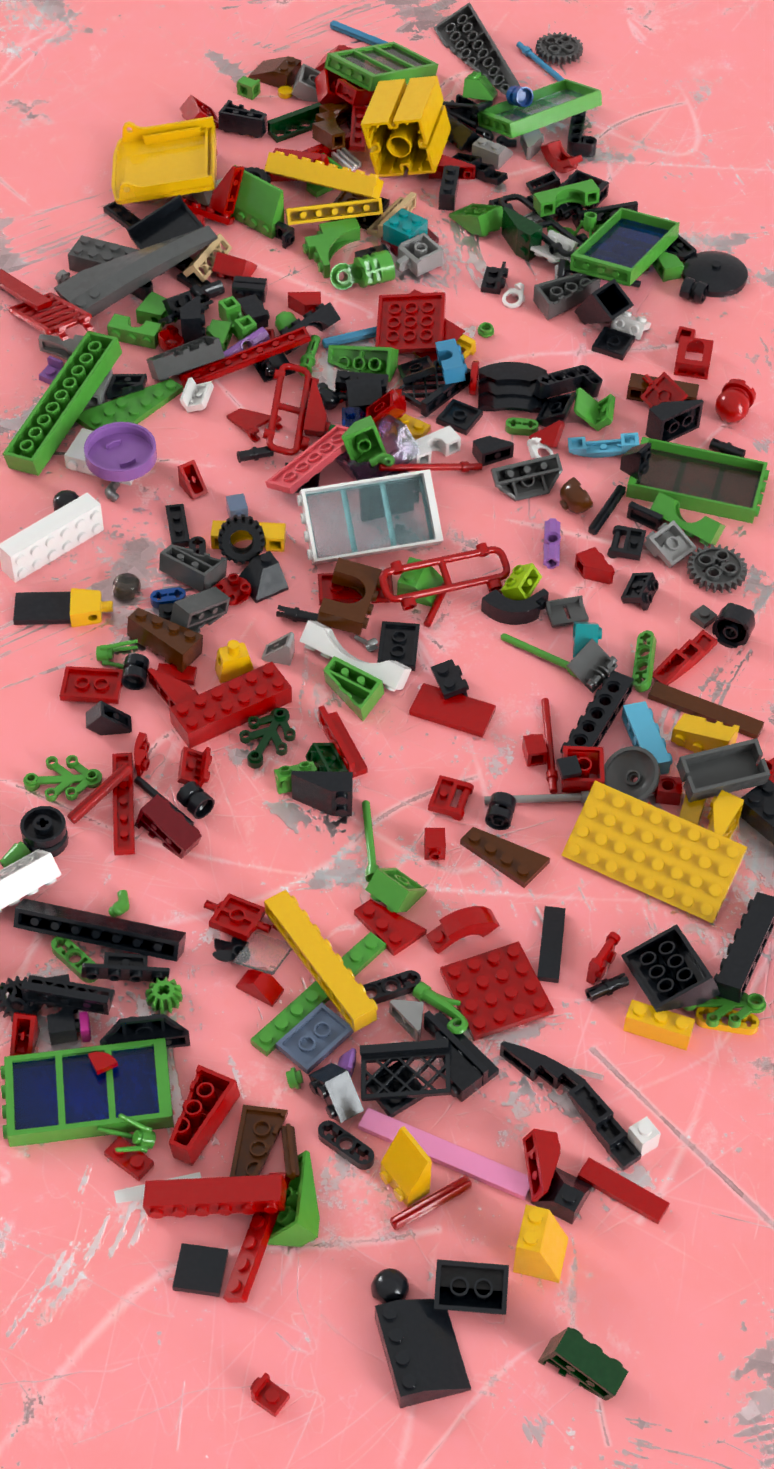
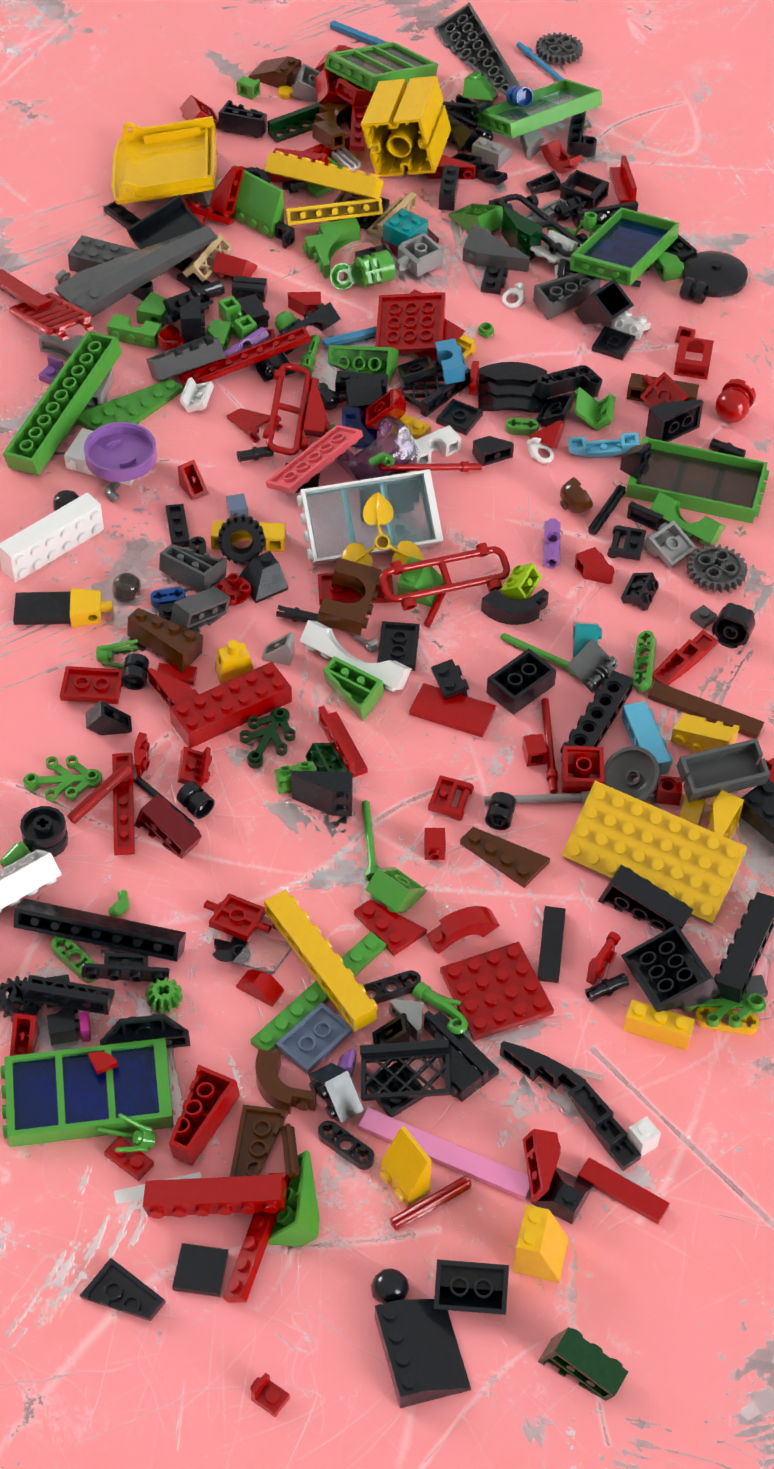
black wing [106,374,147,400] -> none
bright green plate [286,1067,304,1090] -> none
bright green slope [341,415,386,467] -> none
dark grey wedge [491,453,563,502] -> none
black arm [496,135,517,147] -> none
bright green arch [533,179,600,217] -> none
dark grey piece [545,595,589,628] -> none
black tile [556,755,582,780] -> none
none -> black wing [79,1258,166,1321]
none -> reddish brown arch [255,1049,316,1115]
none -> black plate [282,181,304,193]
none -> yellow plant [342,492,424,566]
none -> black slope [372,1013,409,1044]
none -> dark grey wedge [463,224,530,272]
none -> black brick [486,649,556,715]
none -> black wedge [597,864,693,932]
none -> red fence [609,155,637,204]
none -> dark grey tile [745,975,768,997]

